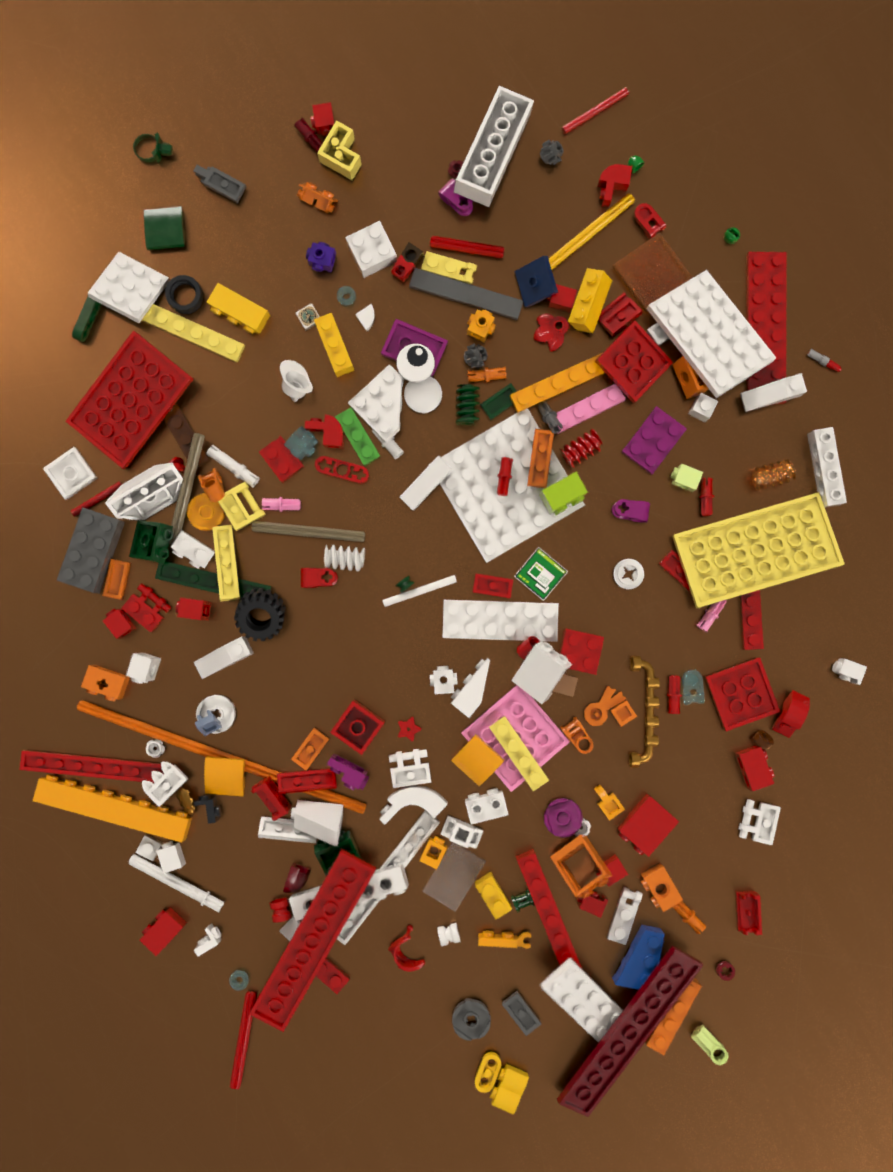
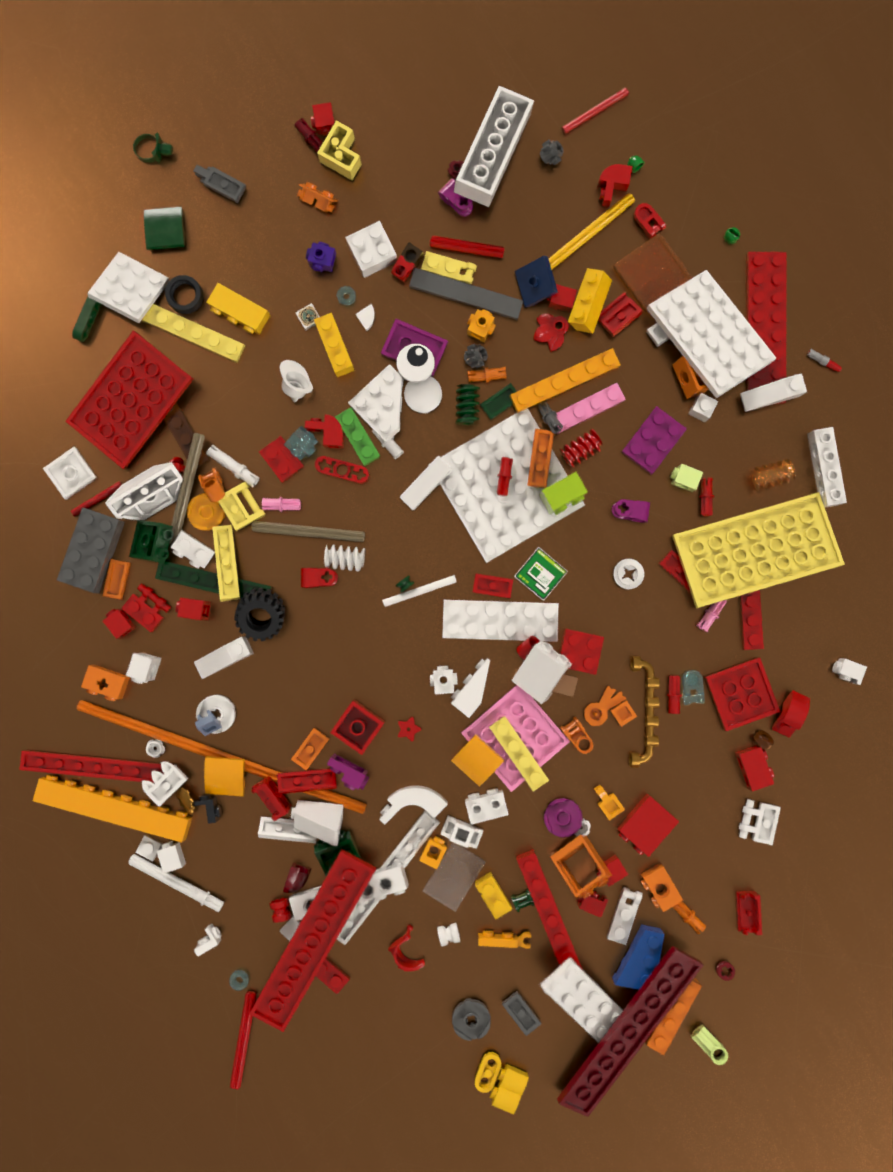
red brick [139,907,187,956] -> none
white plate [389,749,431,788] -> none
red plate [595,320,673,403] -> none

